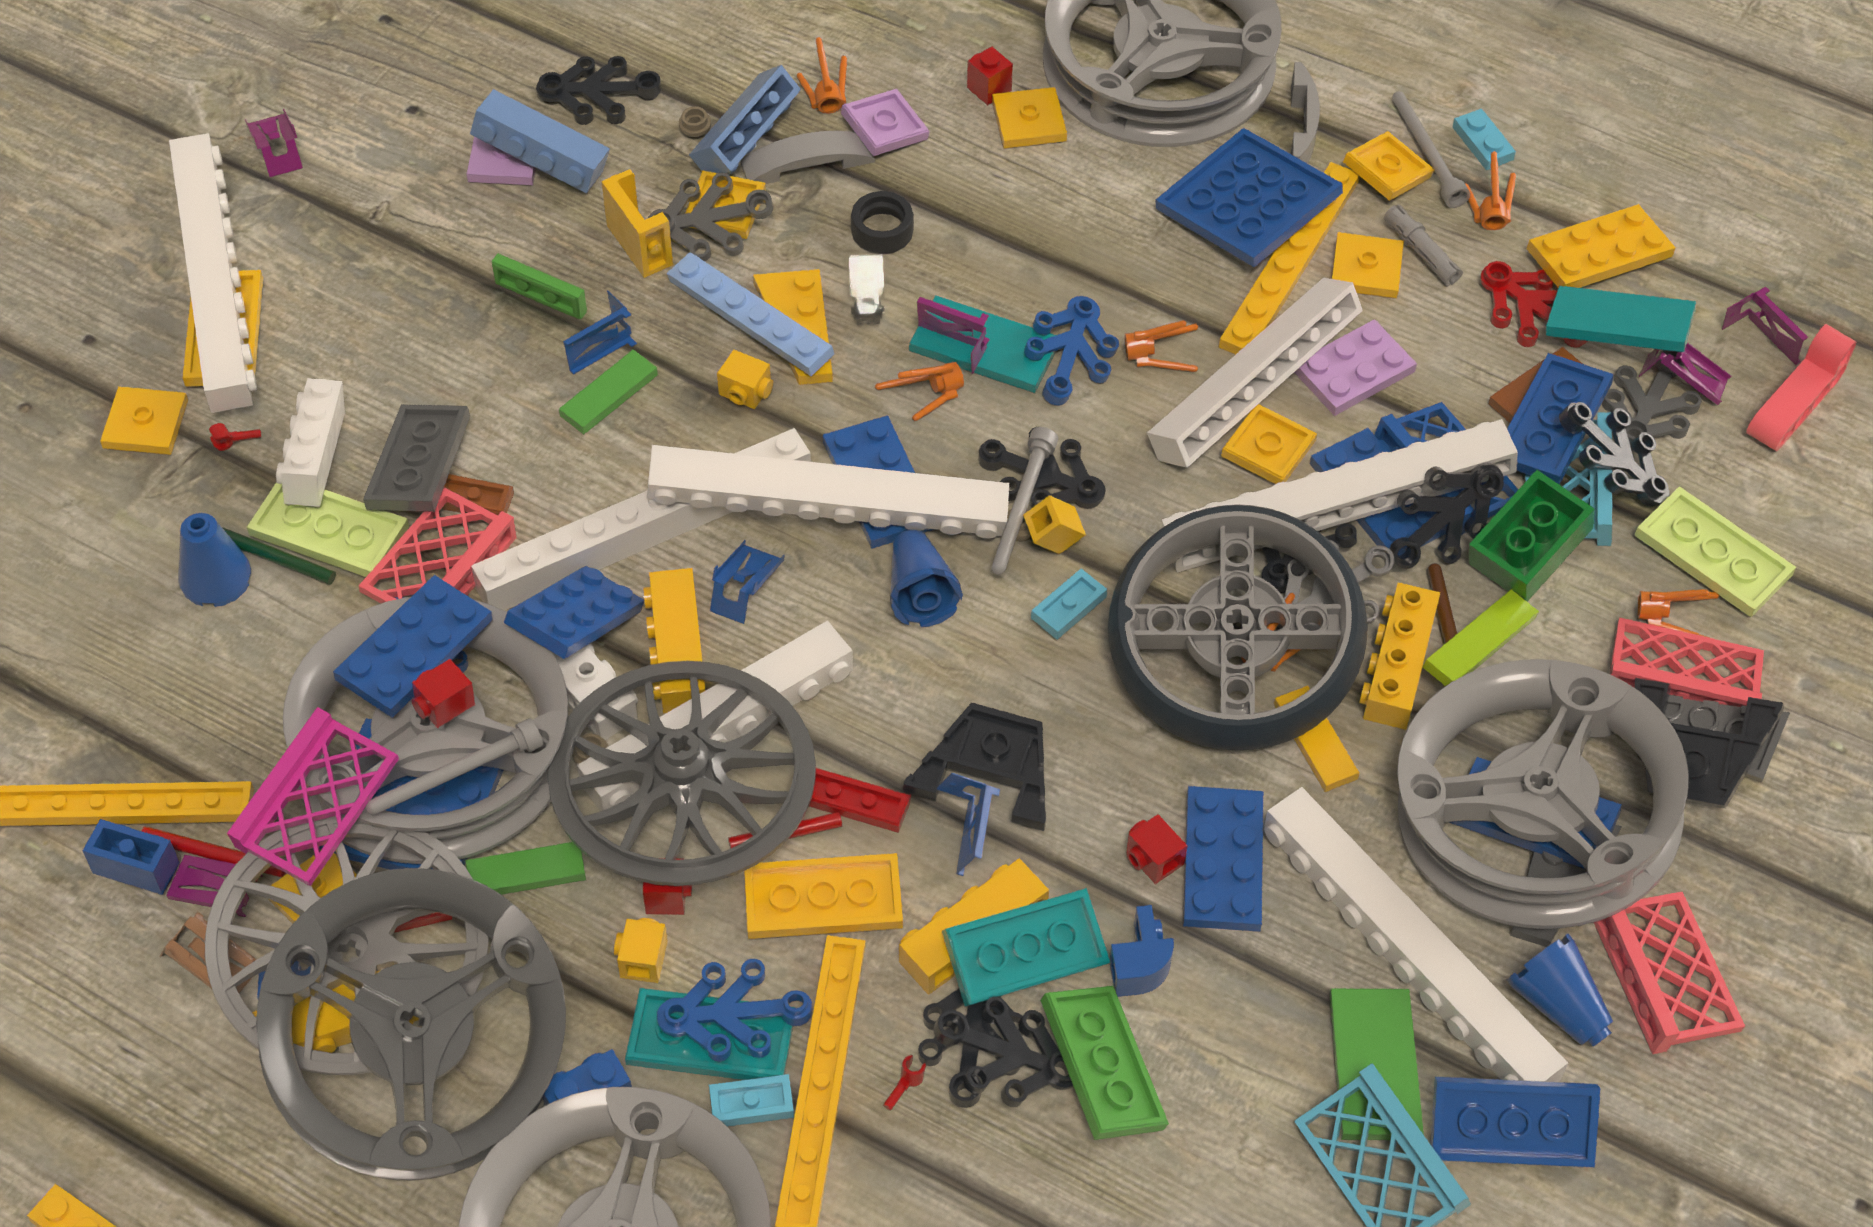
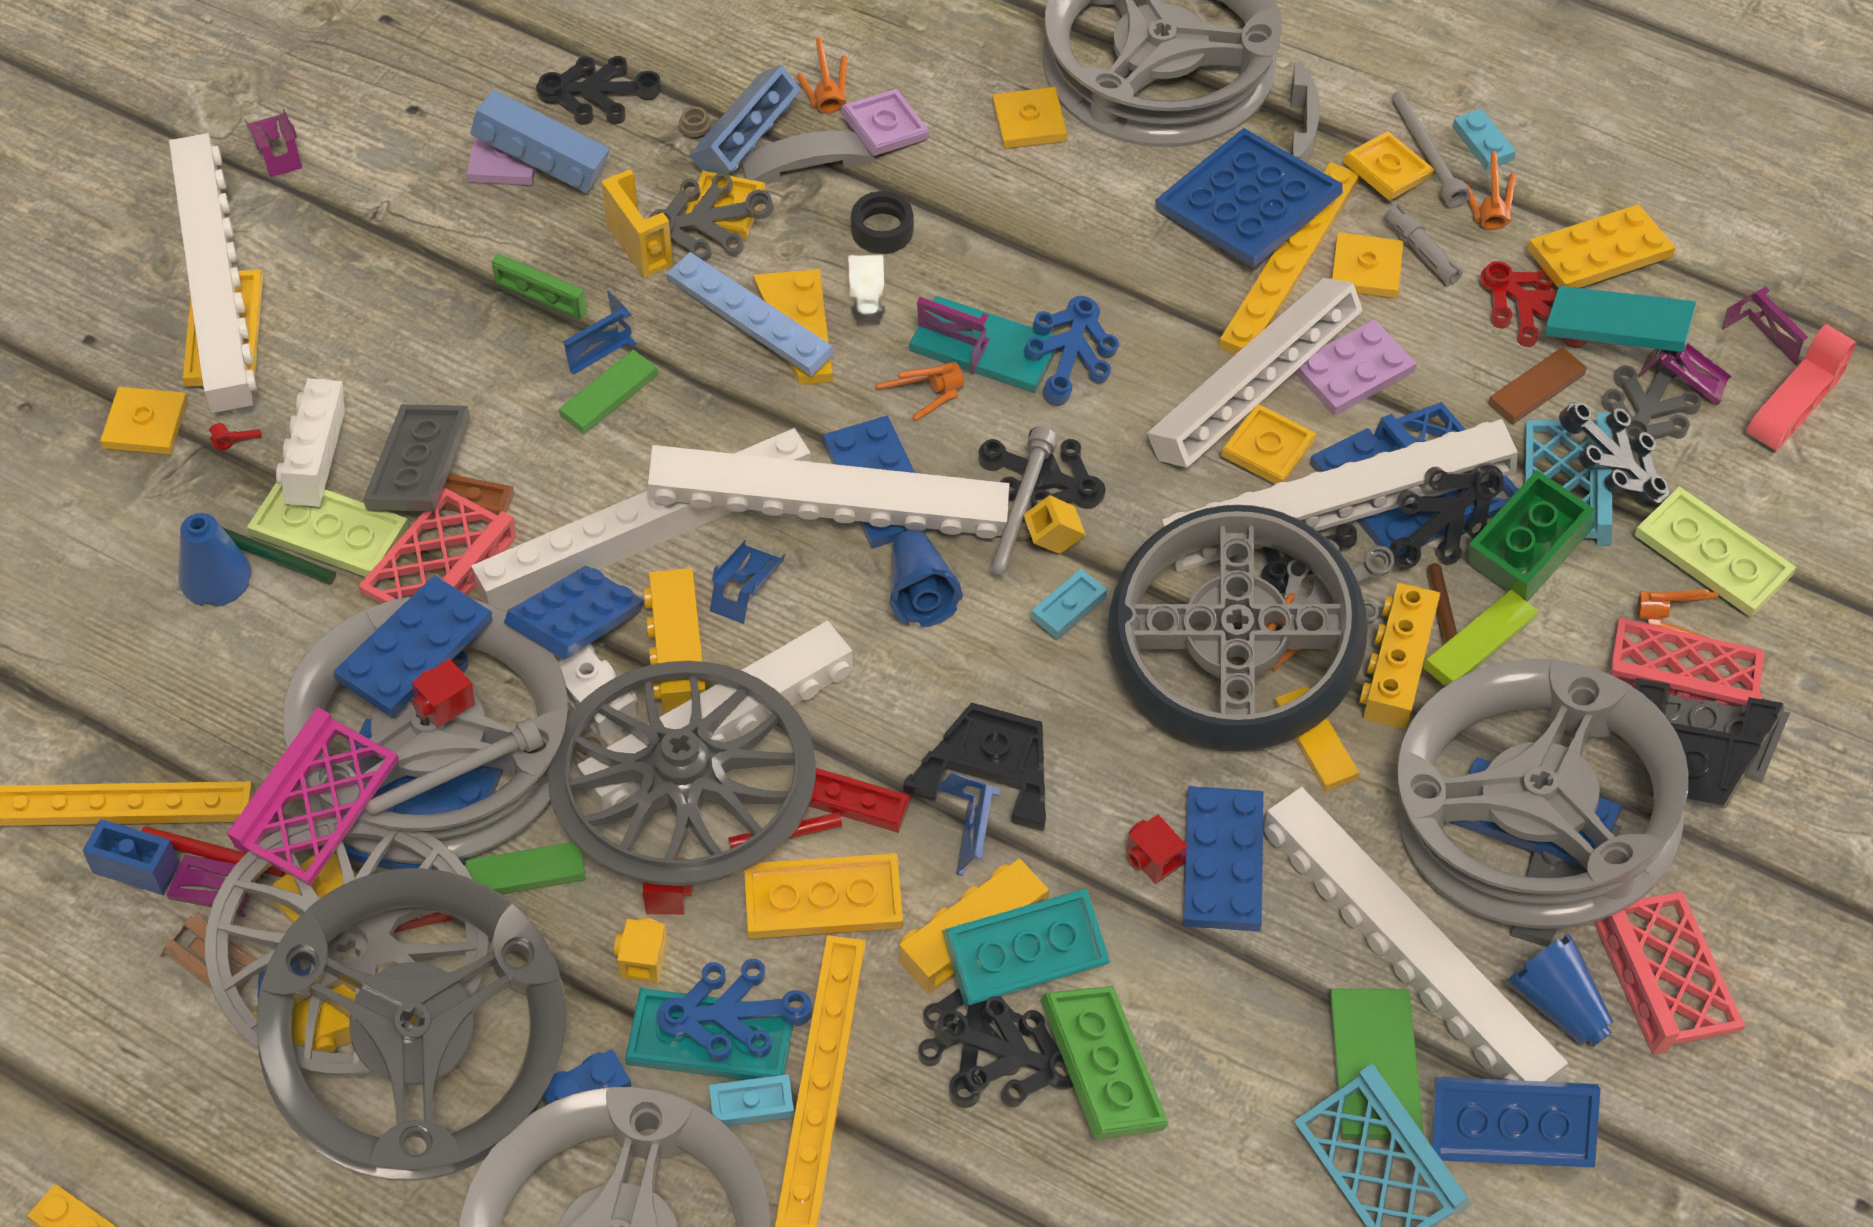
yellow brick [717,350,773,409] -> none
red hand [883,1055,926,1111] -> none
red brick [967,46,1013,106] -> none
blue brick [1109,905,1174,997] -> none
orange plant [1125,320,1198,372] -> none
blue plate [1507,353,1613,484] -> none

